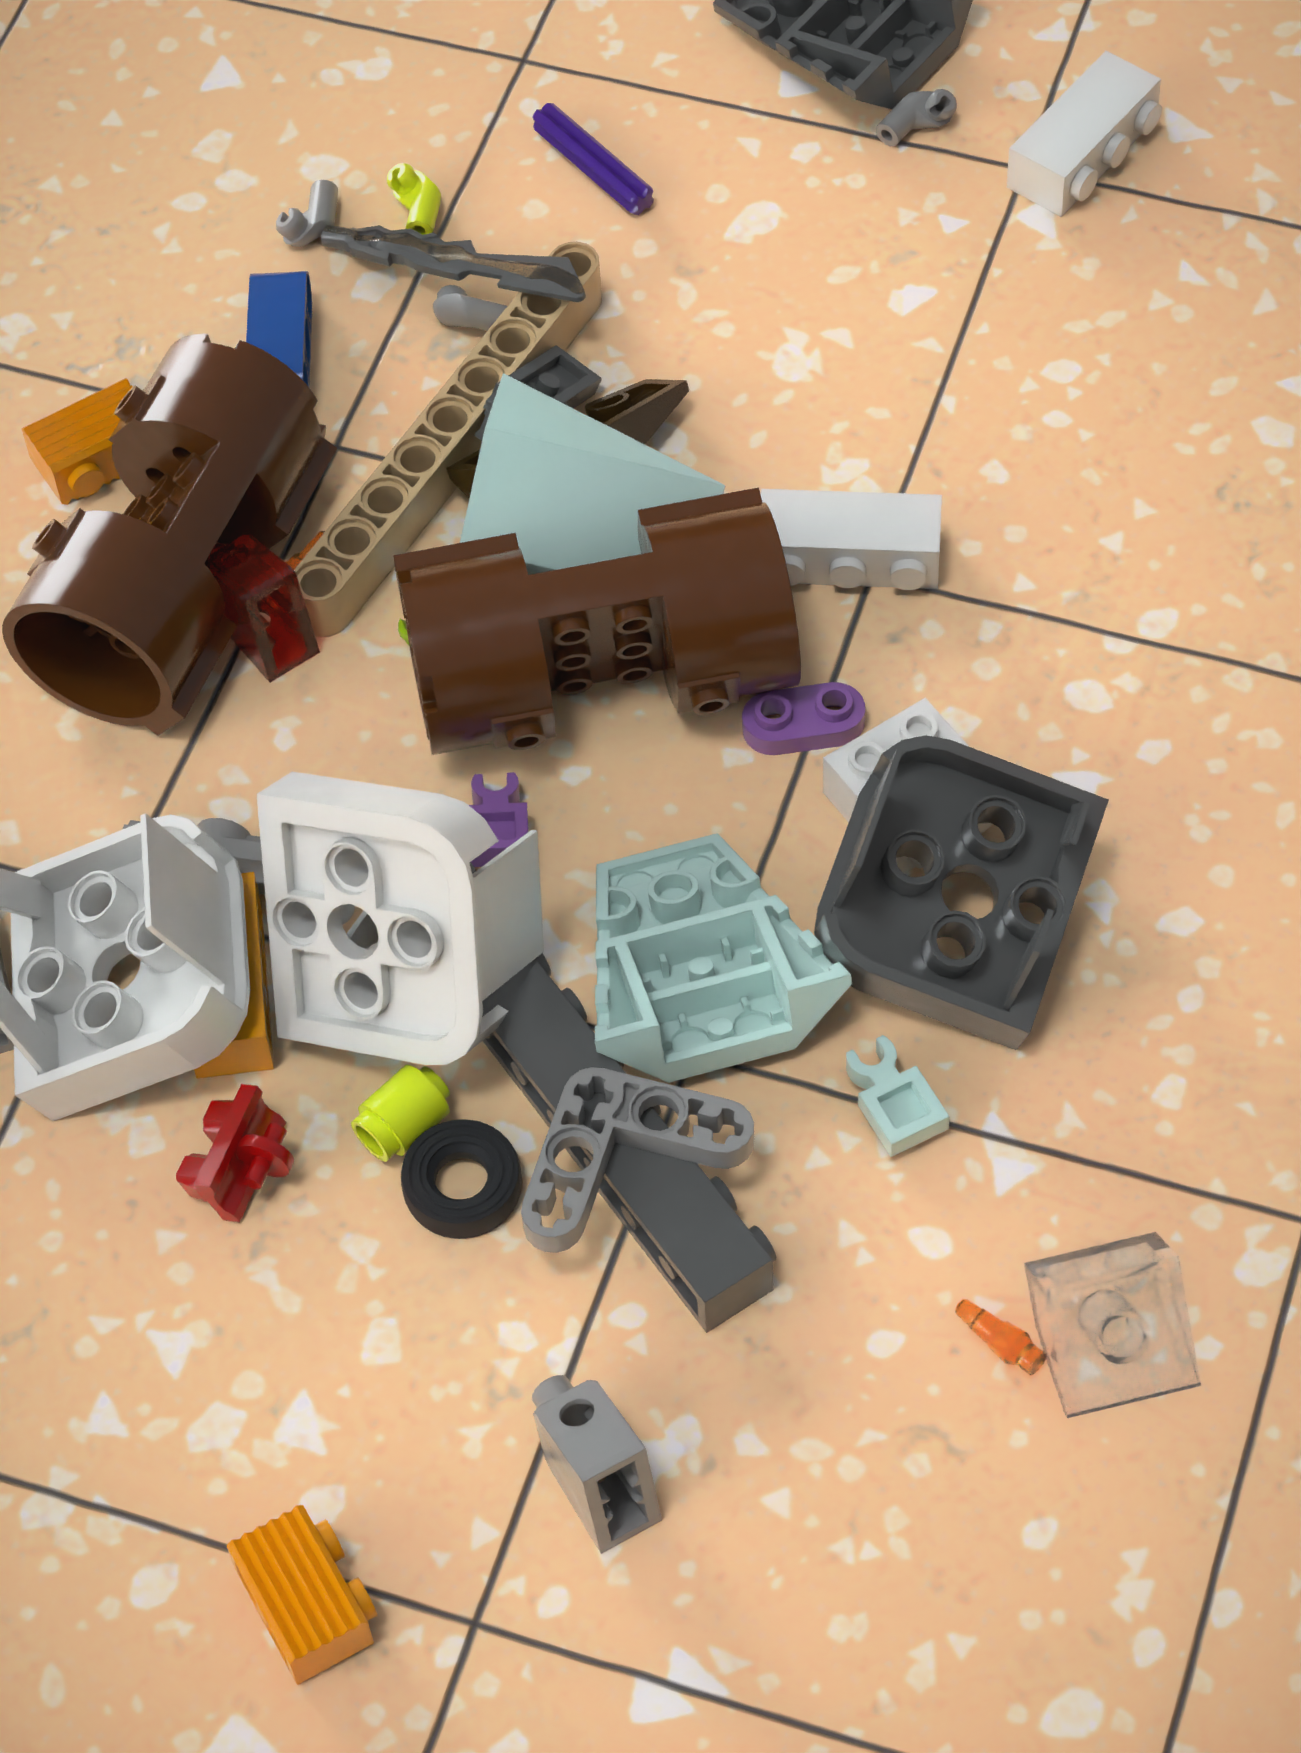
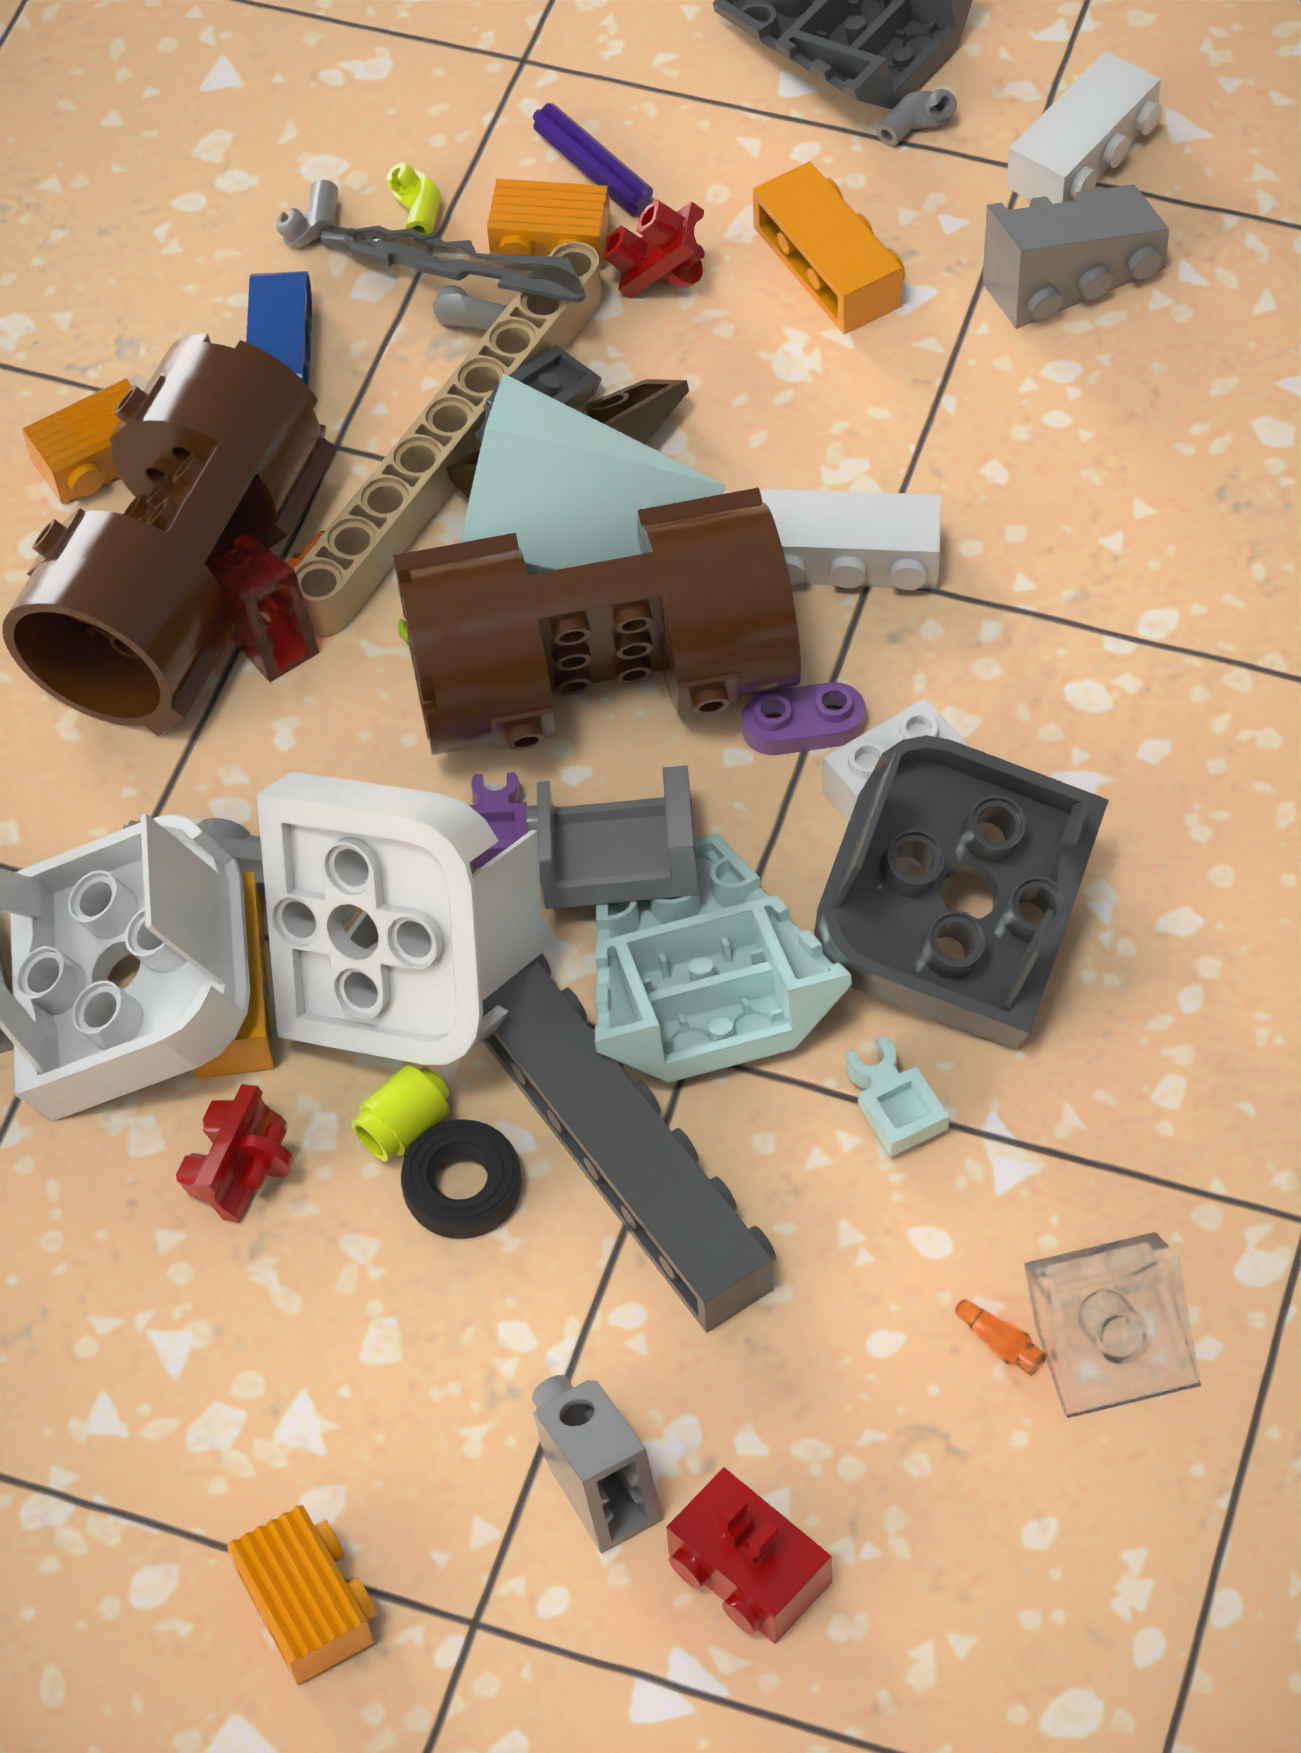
light grey beam [521,1067,754,1253] -> none
none -> light orange brick [487,178,611,268]
none -> light grey panel [526,765,699,909]
none -> red hips [603,199,705,298]
none -> red brick [666,1467,832,1644]
none -> light orange brick [753,161,905,335]
none -> light grey wedge [982,184,1169,329]

